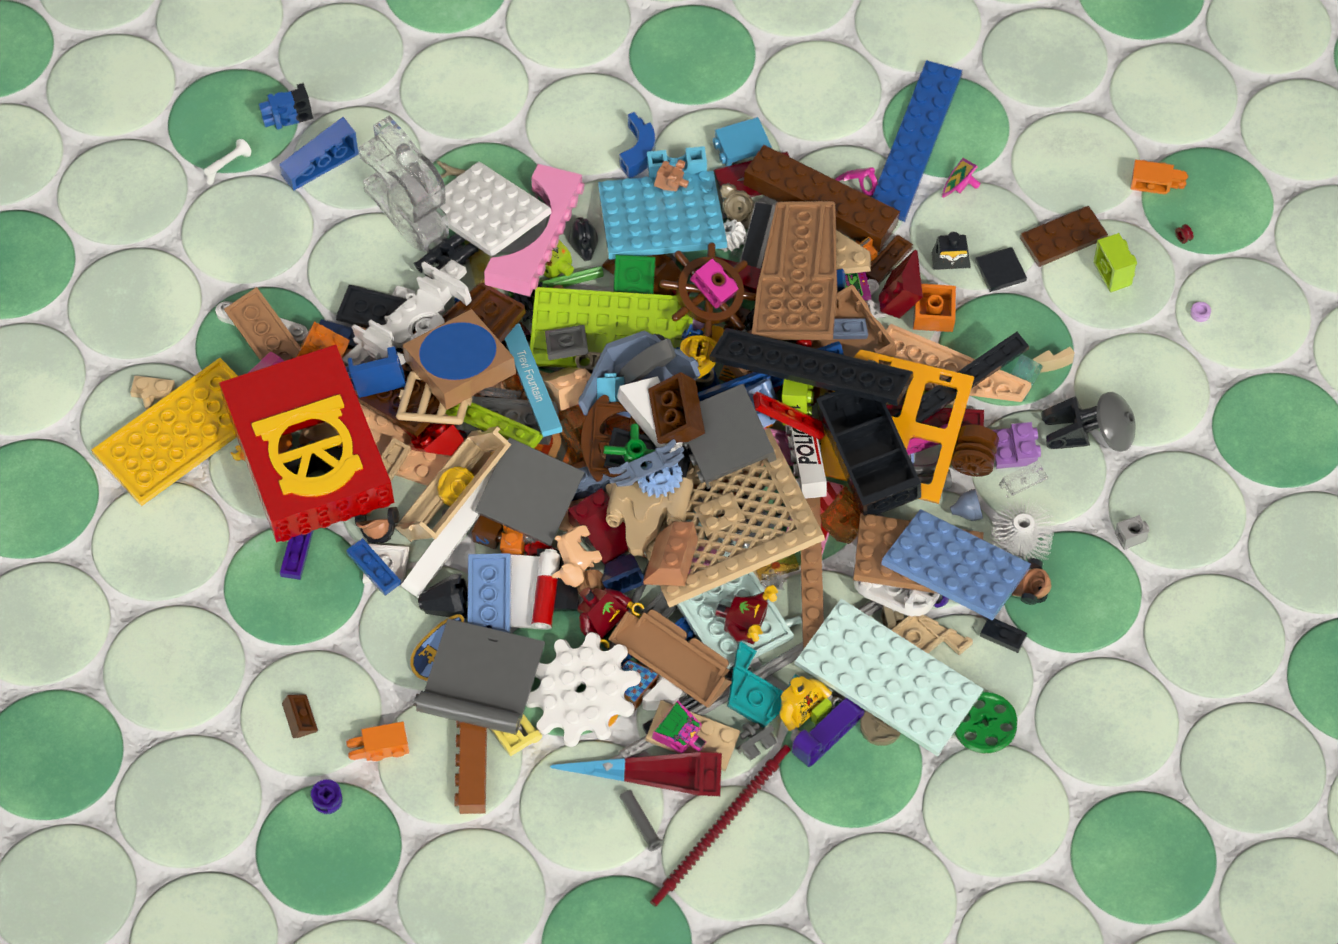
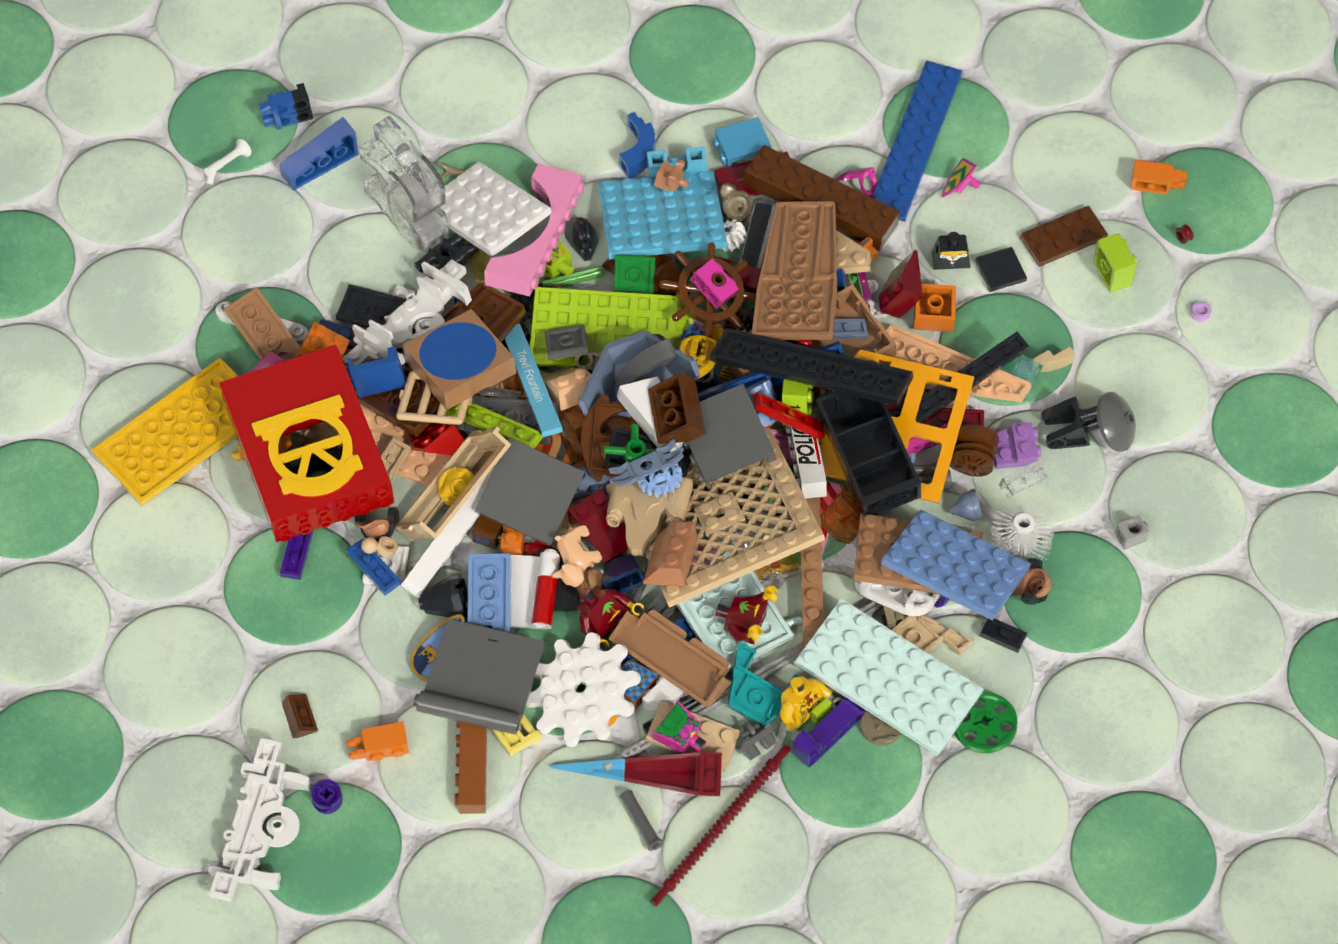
tan plate [130,376,175,409] -> none
medium azure brick [597,373,624,402] -> none
reddish brown tile [865,234,913,285] -> none
none -> white piece [208,738,311,902]
none -> tan plate [361,536,398,558]

